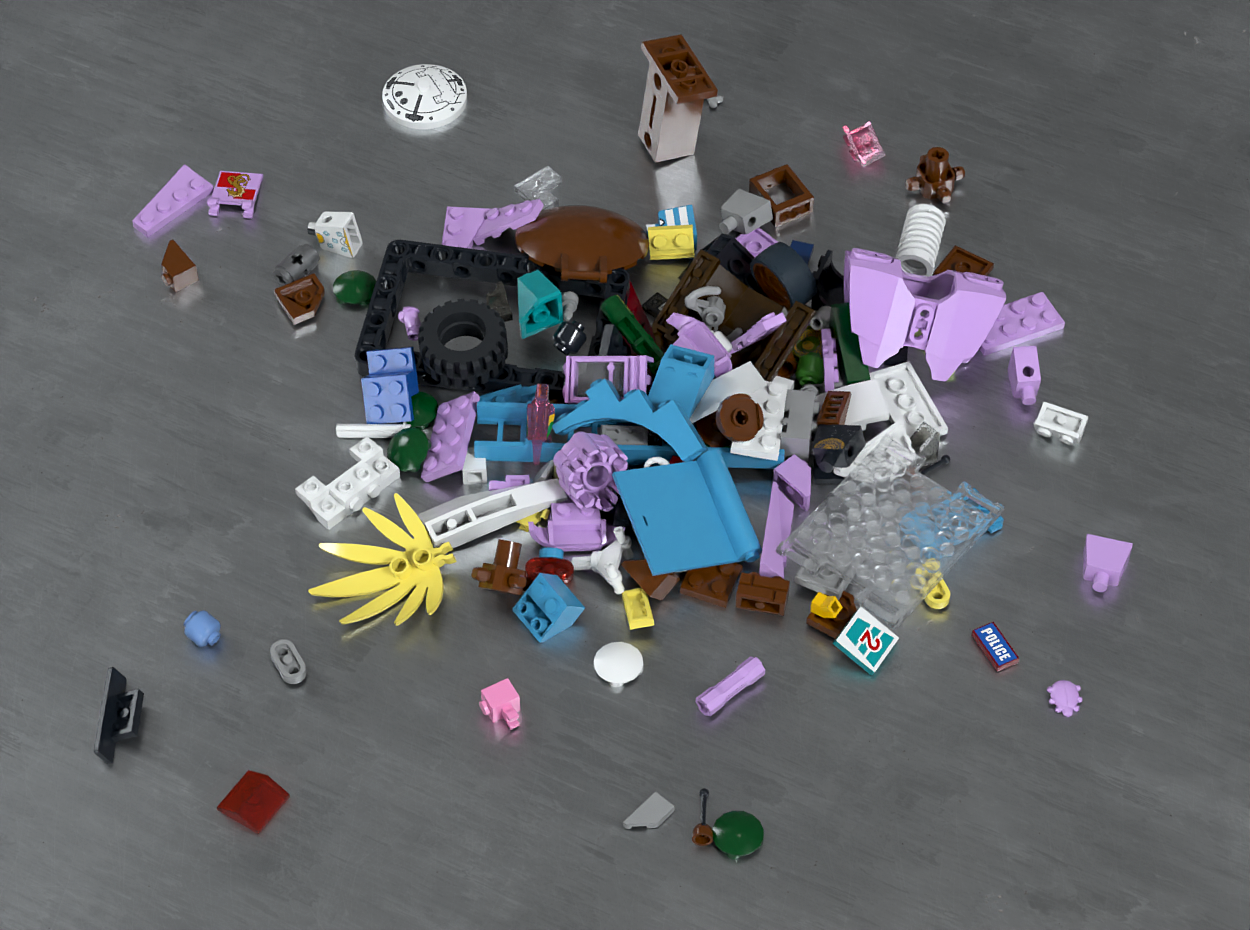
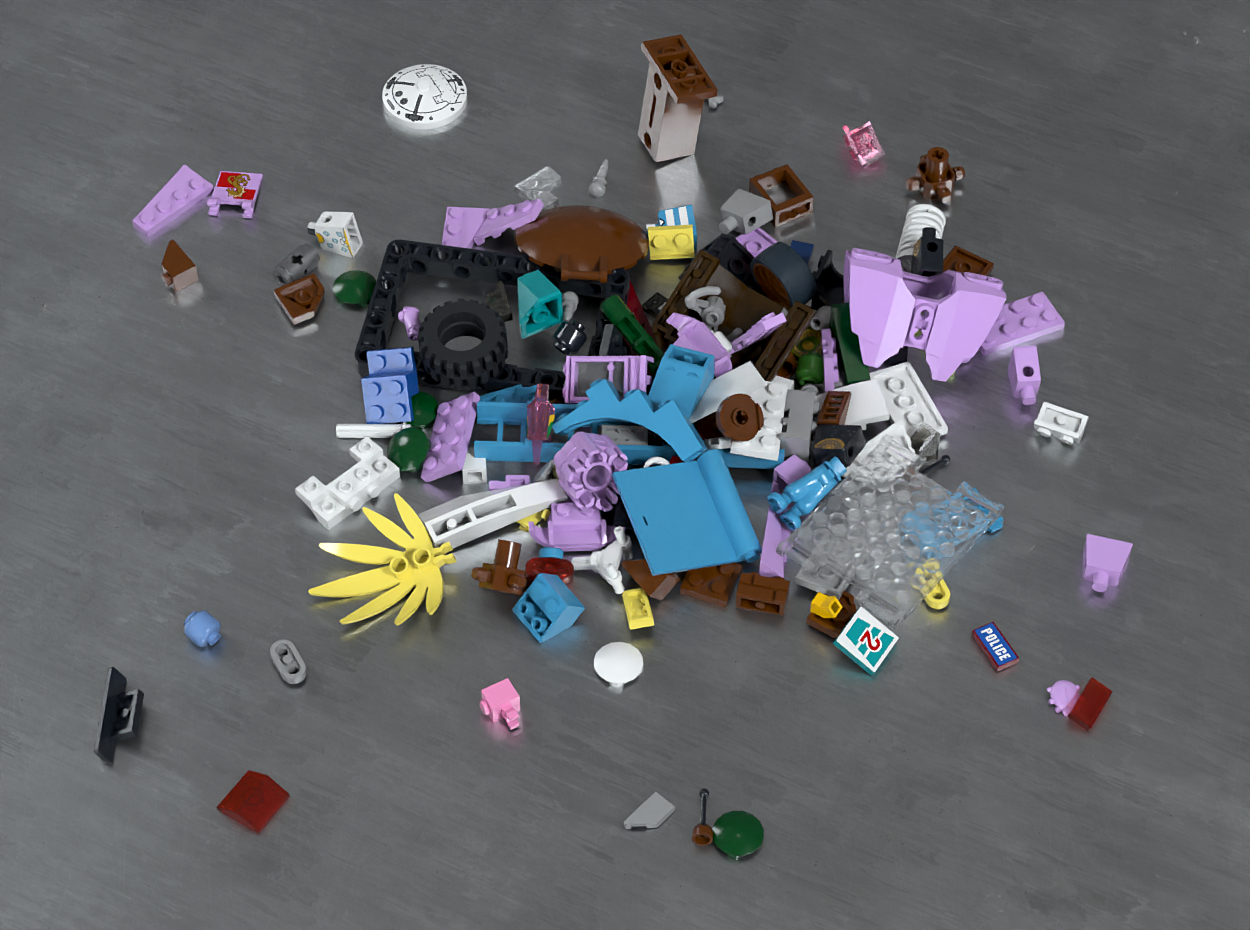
lavender axle [695,656,766,716] -> none
none -> light grey bar [588,159,608,198]
none -> light grey tile [703,437,732,449]
none -> dark azure piece [767,457,847,532]
none -> black torso [911,227,944,277]
none -> clear red tile [1067,677,1113,731]

